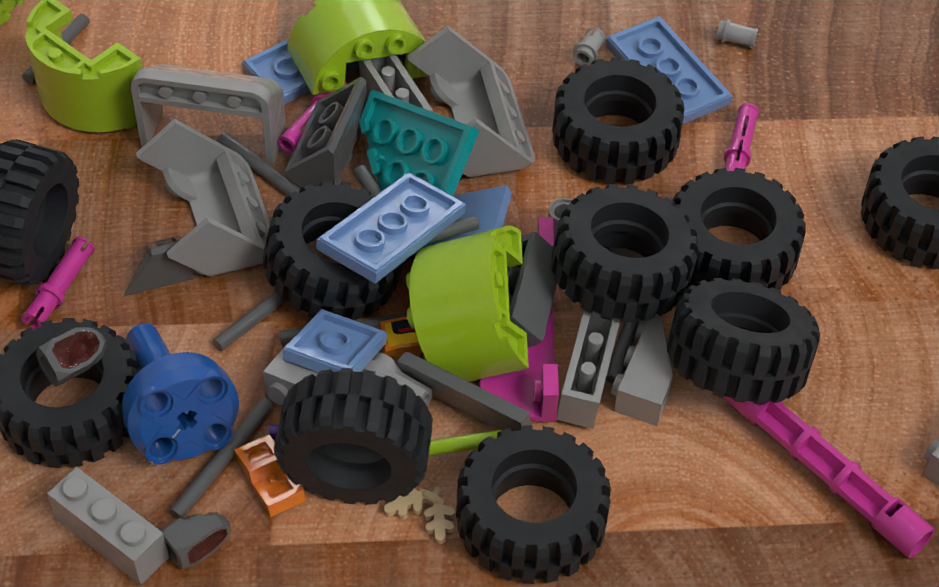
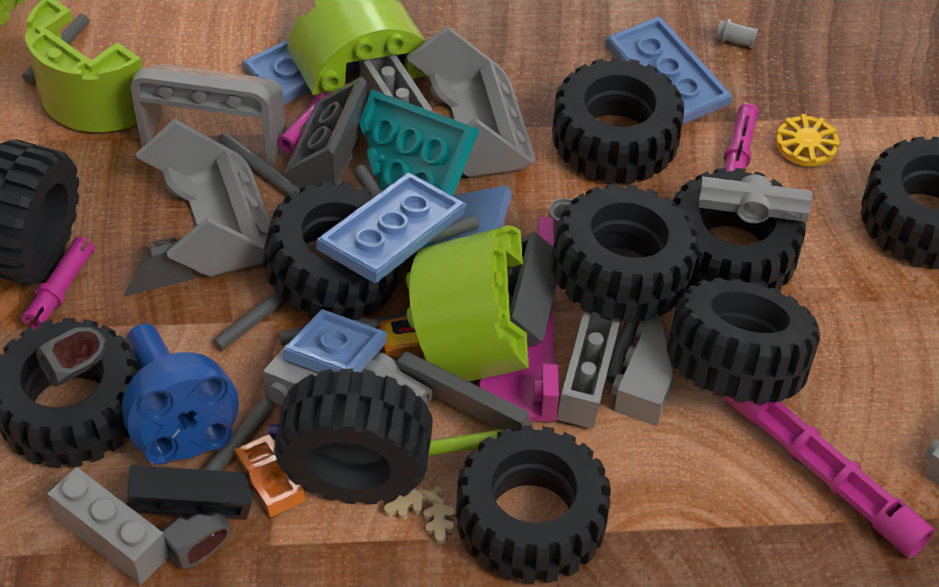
light grey pin [573,27,606,66] -> none
none -> black panel [126,465,252,520]
none -> light grey piece [698,175,812,223]
none -> yellow wheel [776,114,840,167]

